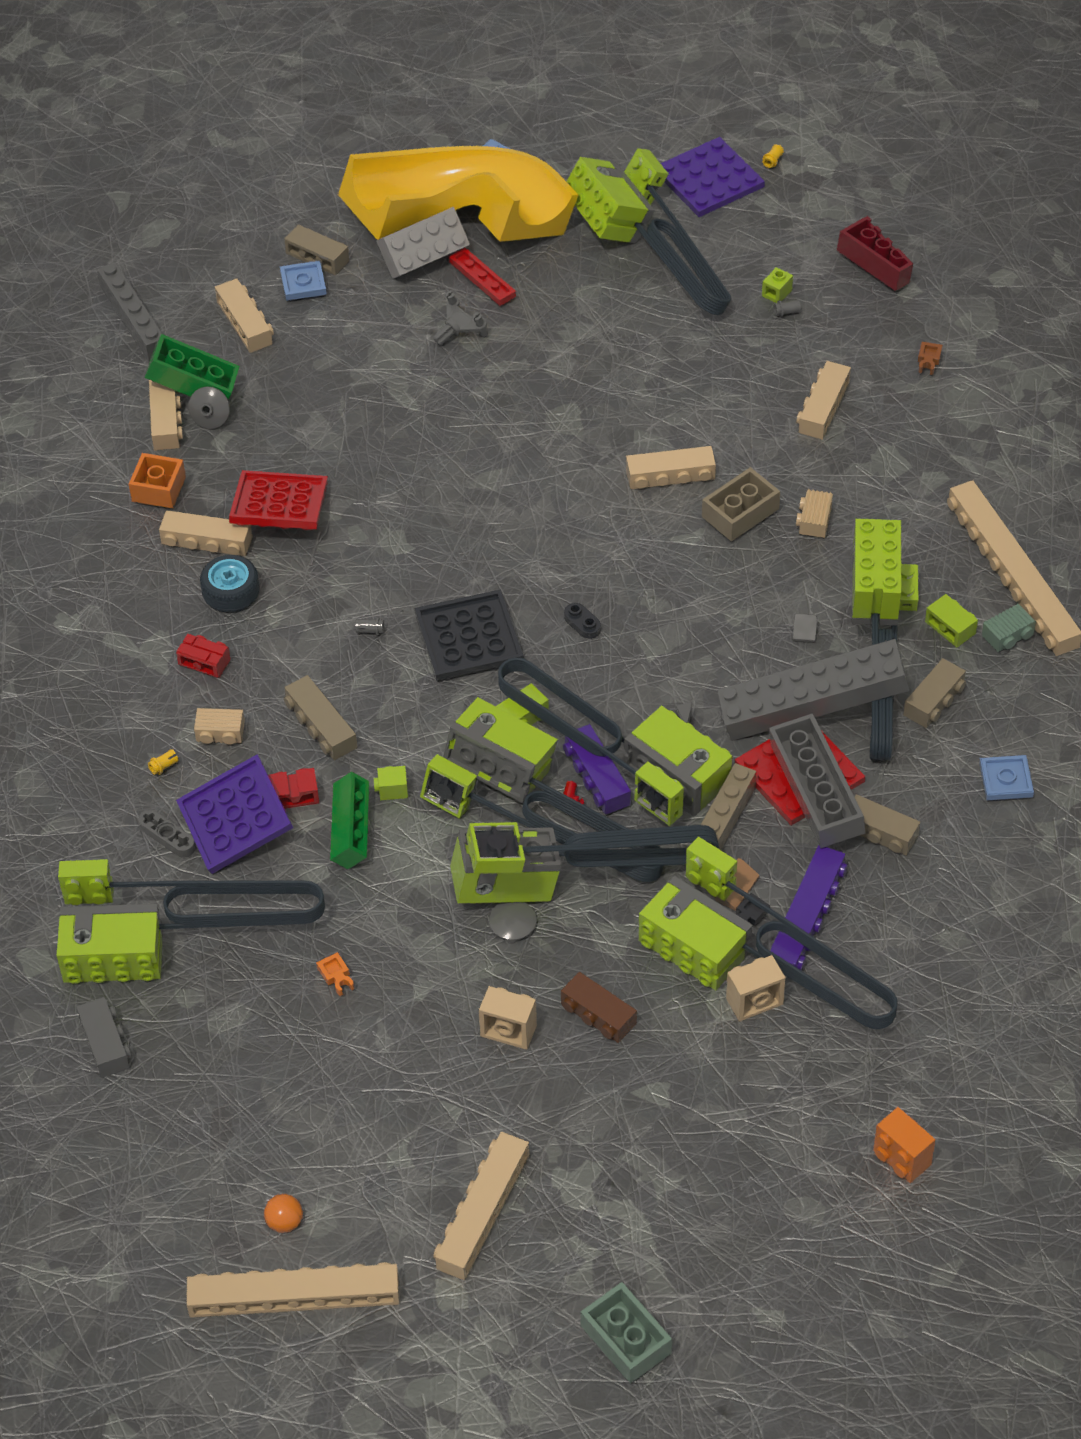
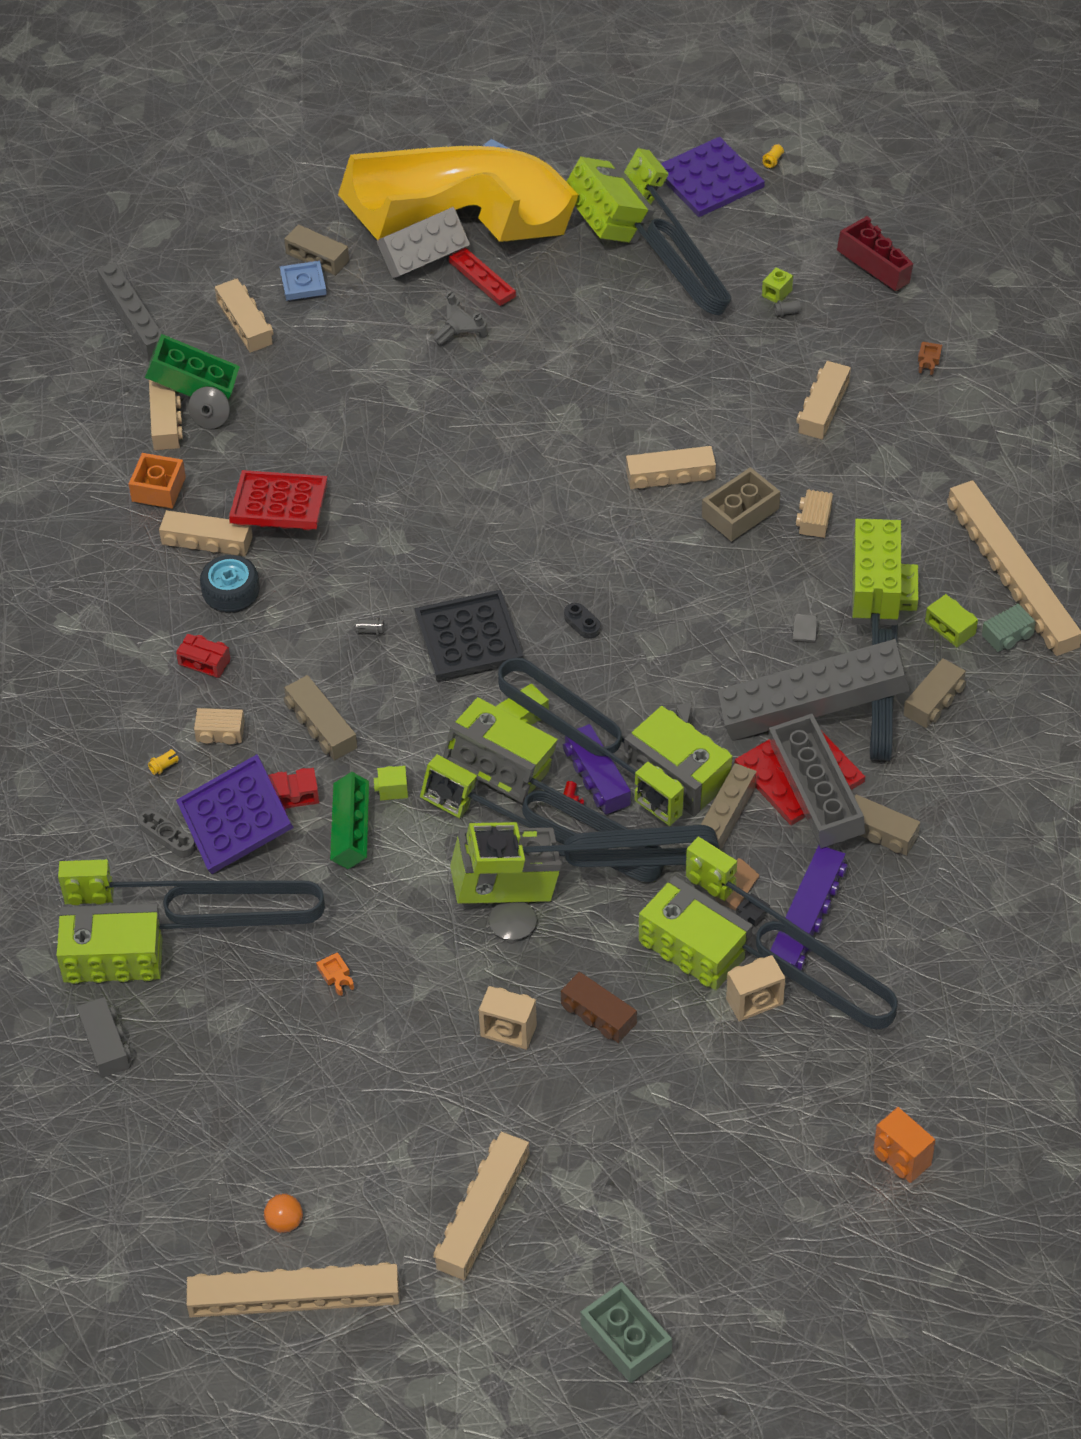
medium blue plate [979,755,1034,800] -> none

